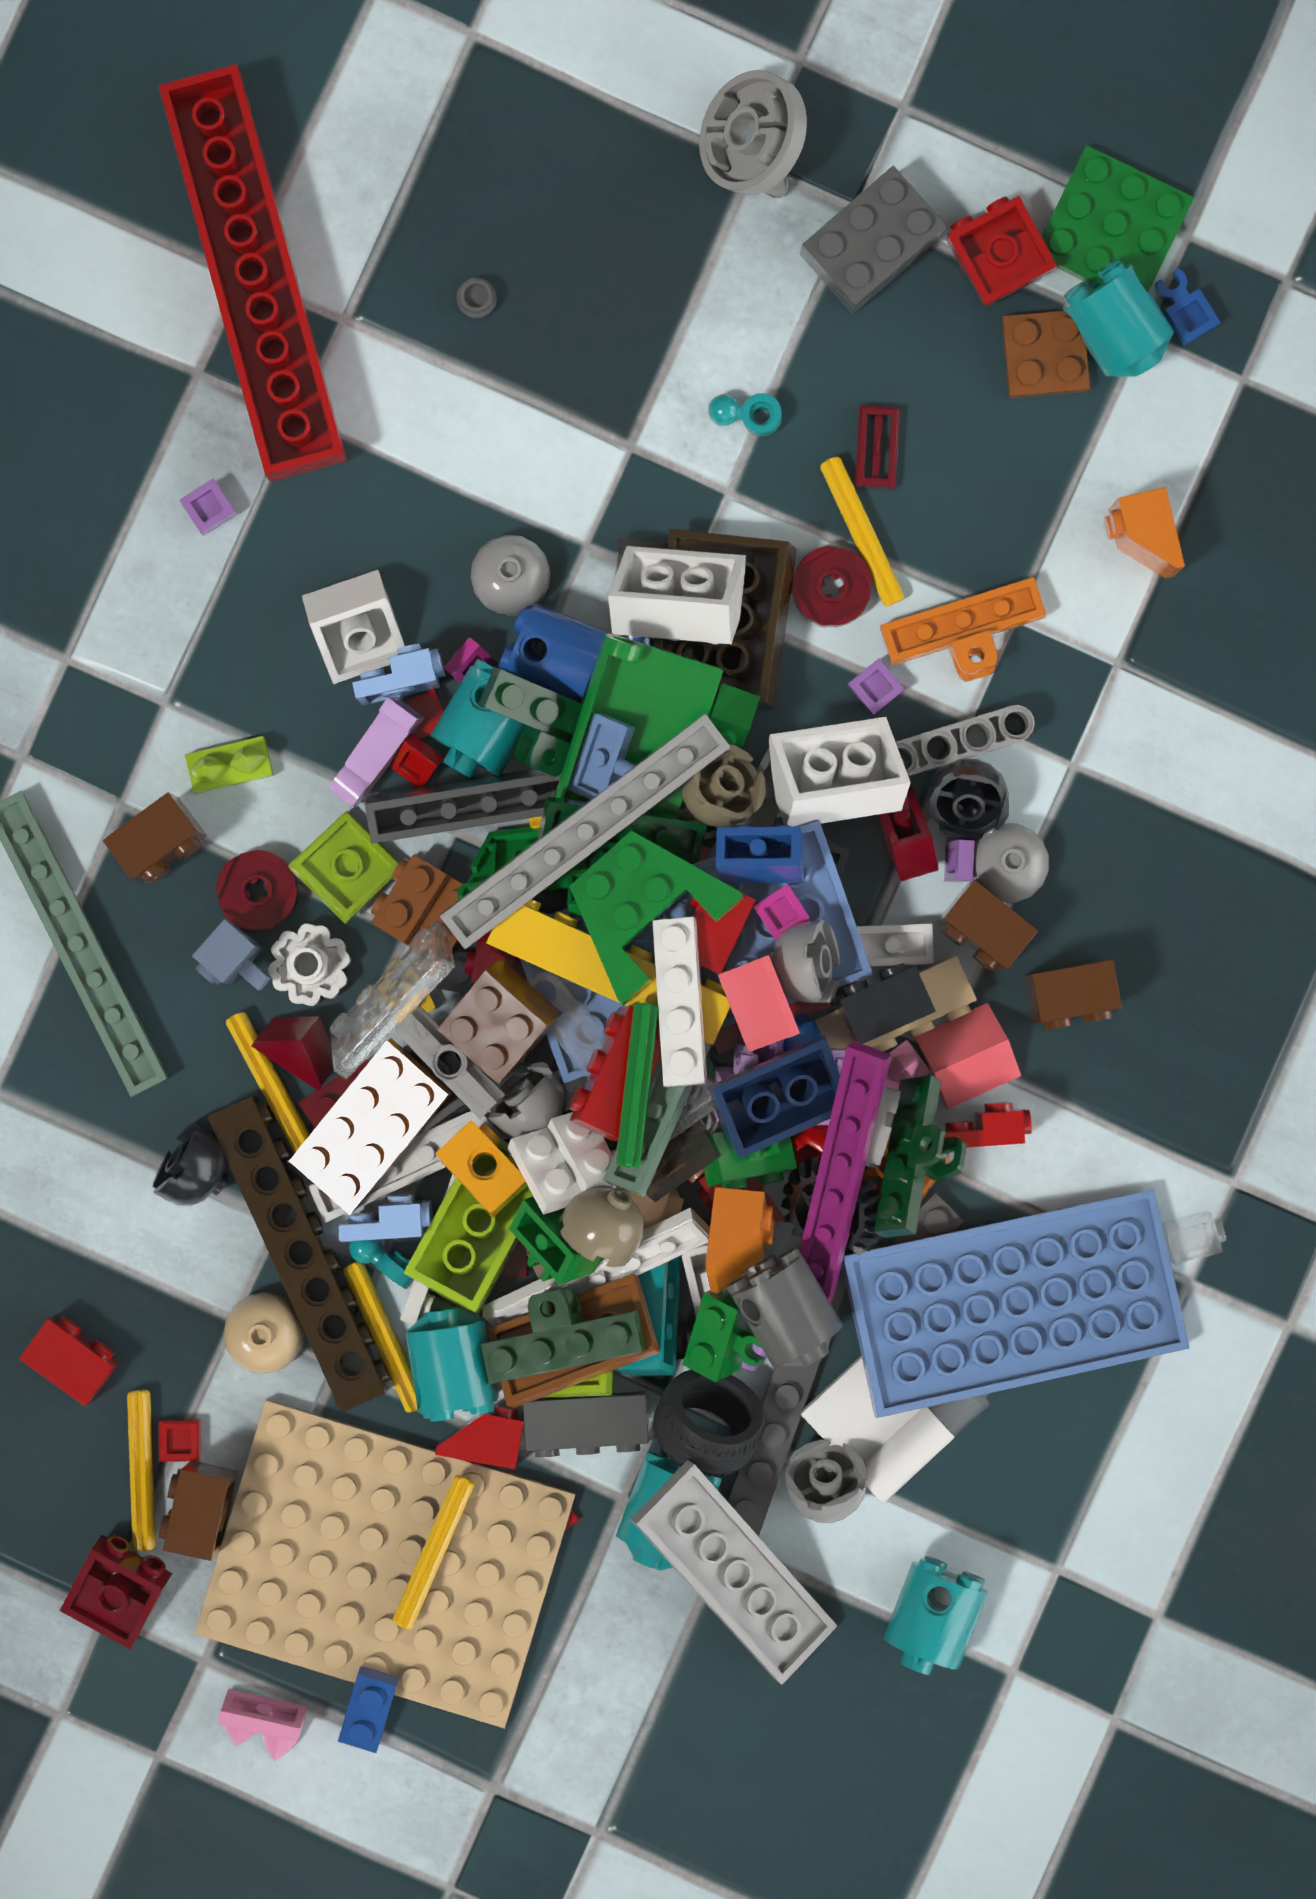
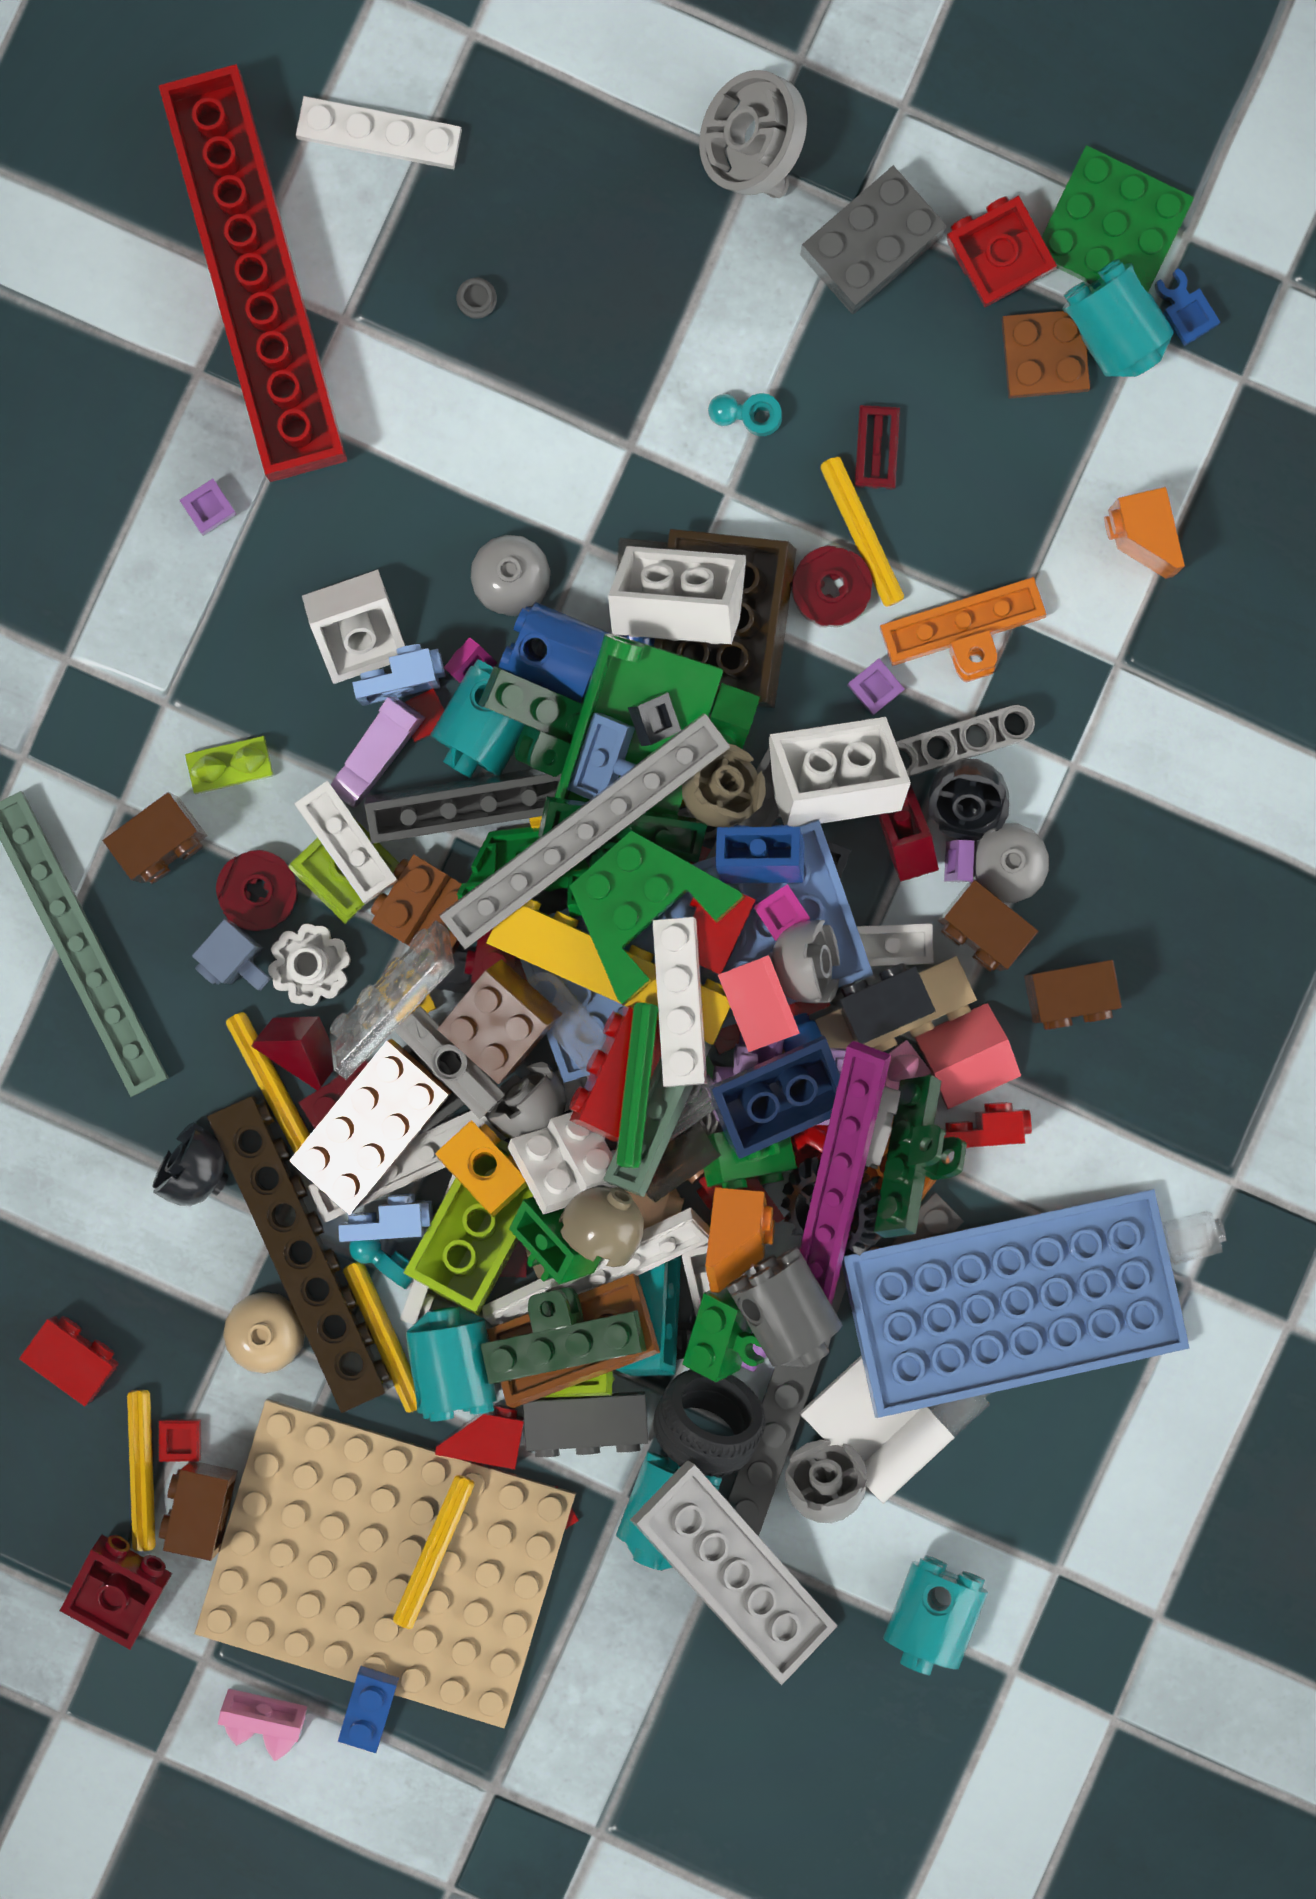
red plate [389,733,444,788] -> none
none -> white plate [294,780,398,904]
none -> white plate [296,96,462,170]
none -> black plate [628,692,681,746]

